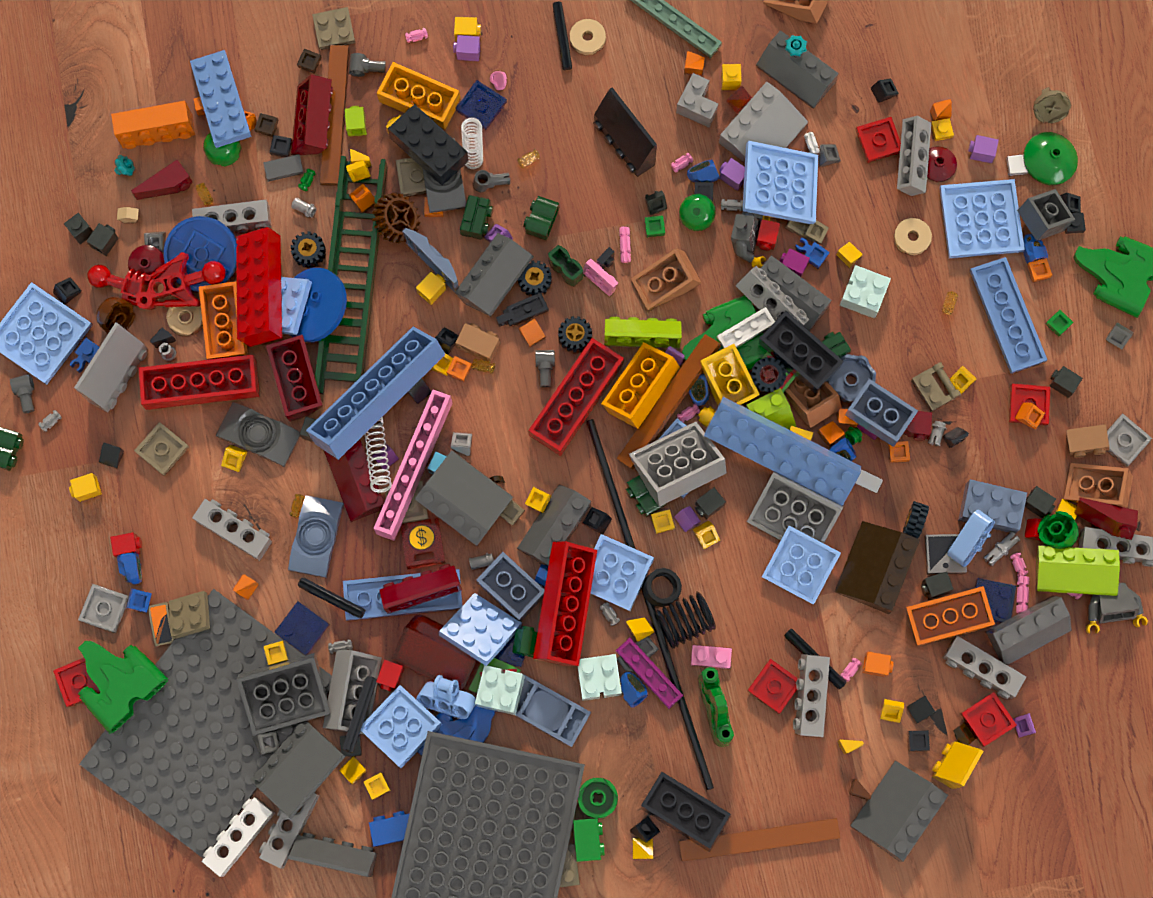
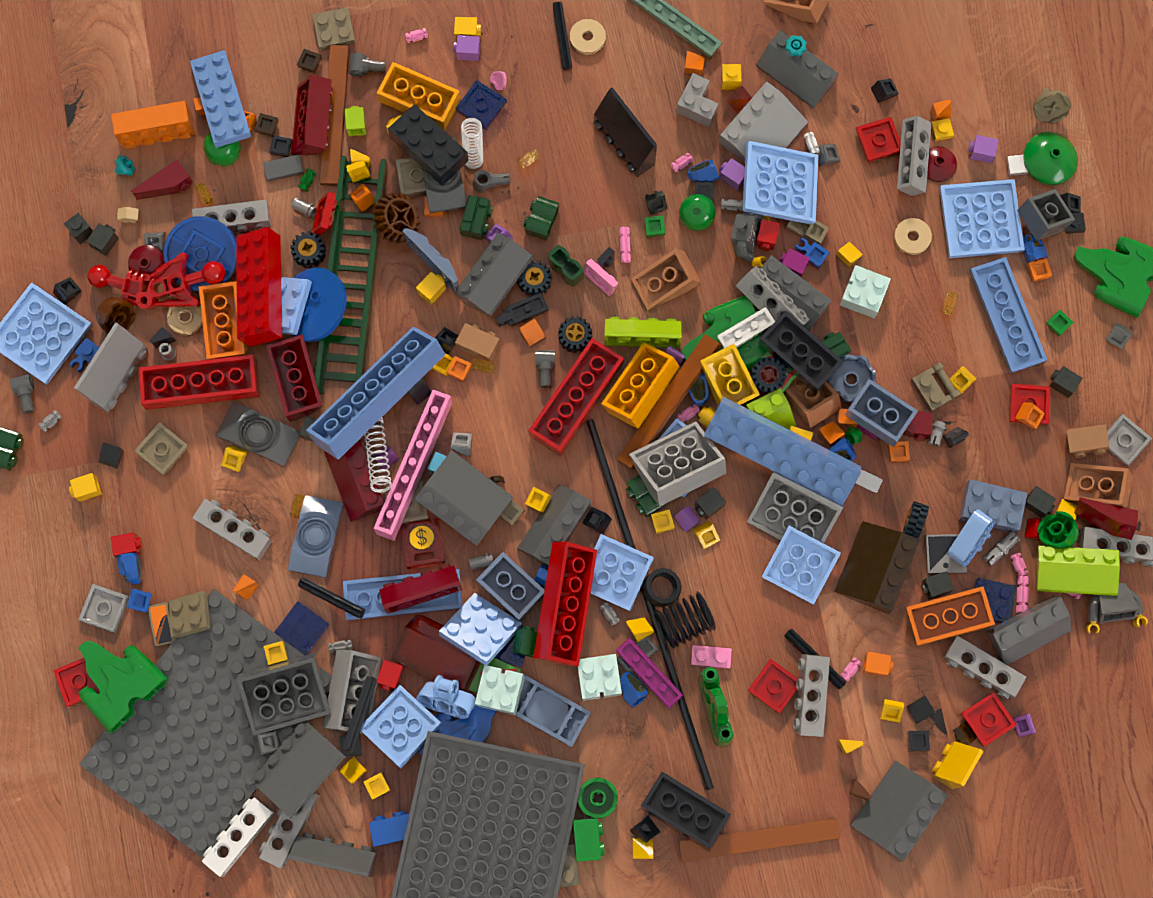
none -> red plate [311,192,337,236]

